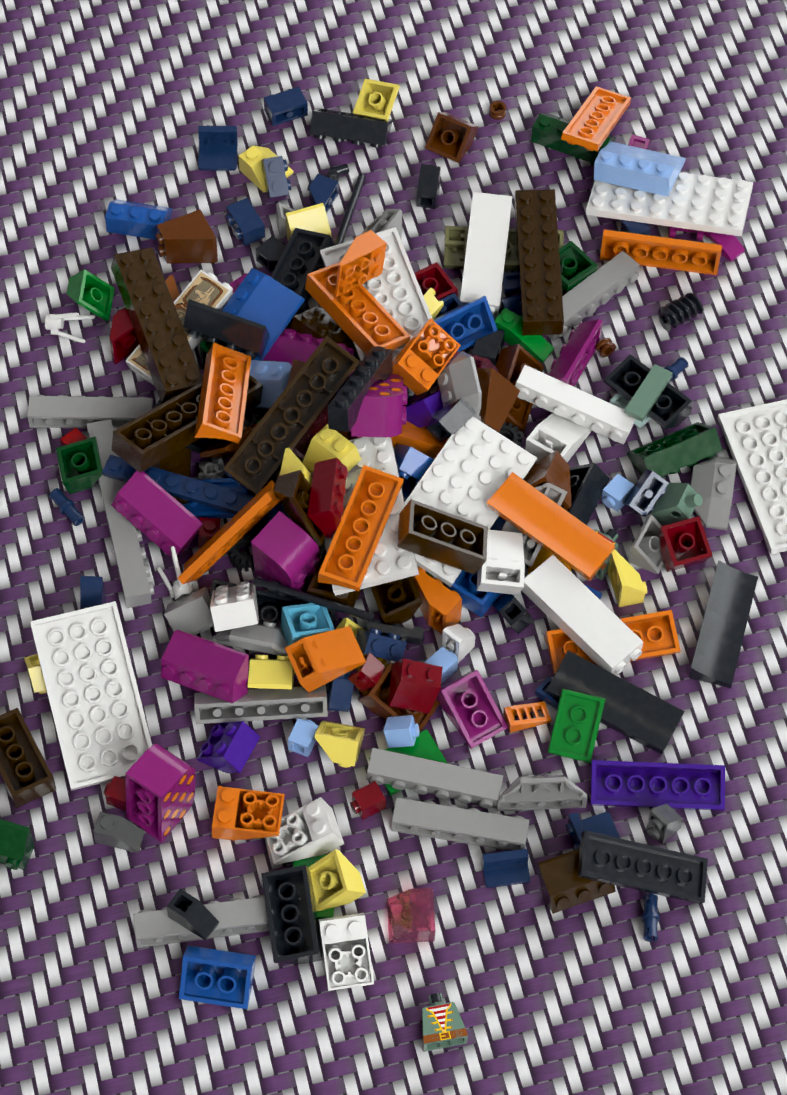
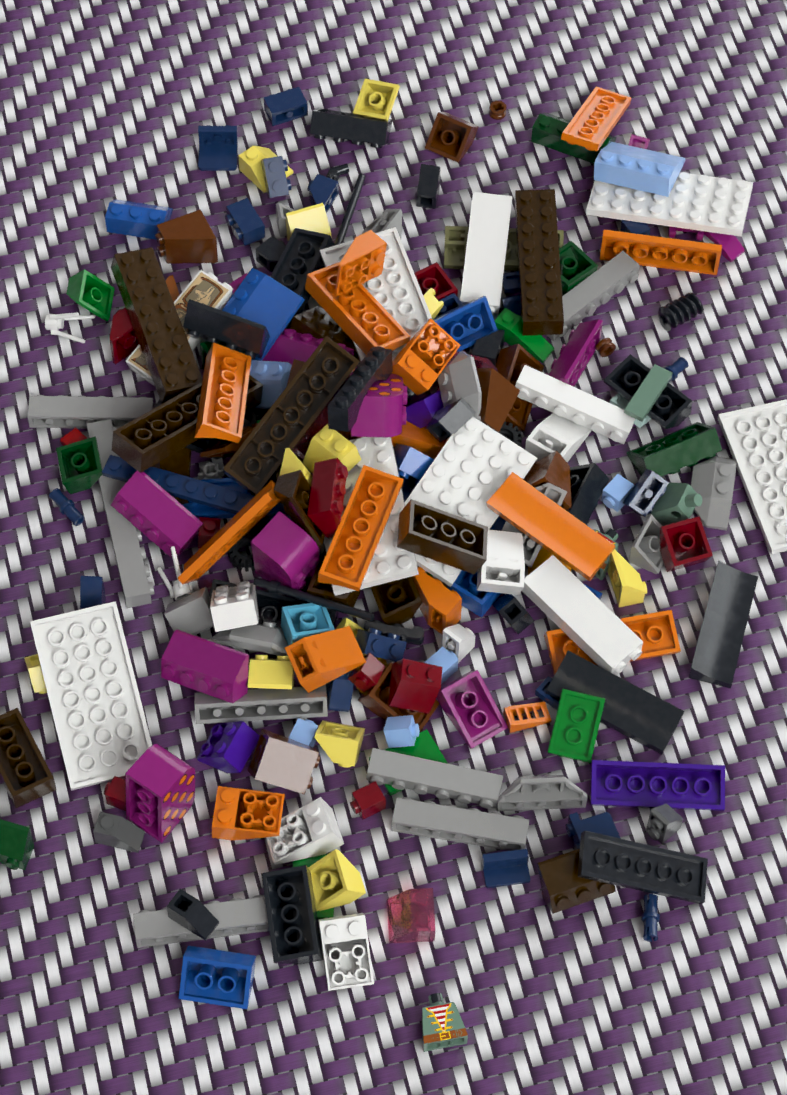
none -> slope [248,729,320,795]

